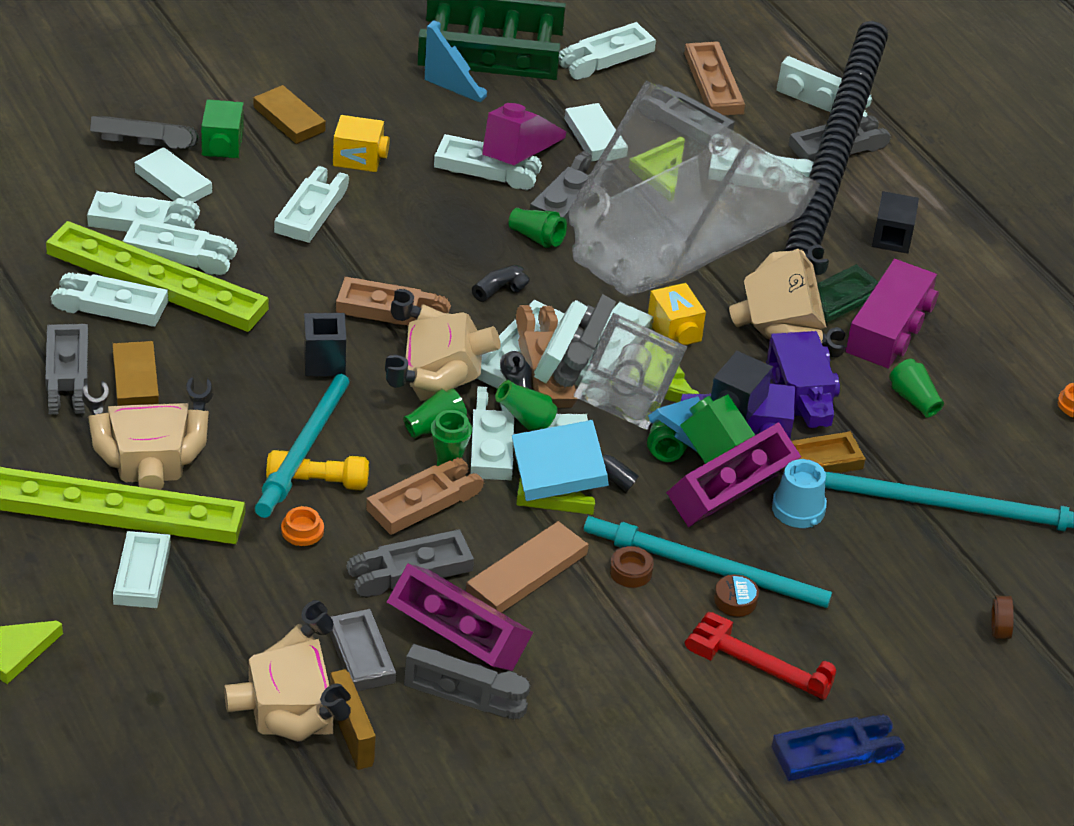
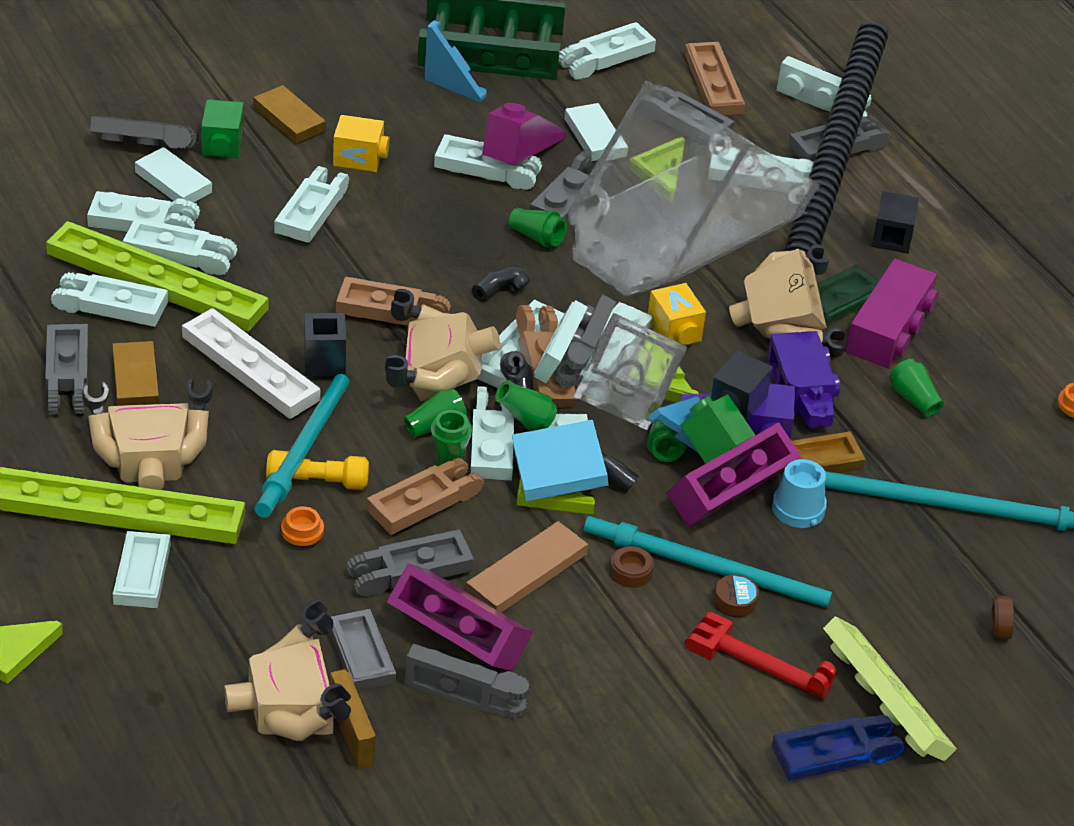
none -> white plate [182,308,320,419]
none -> yellowish green plate [823,616,957,761]

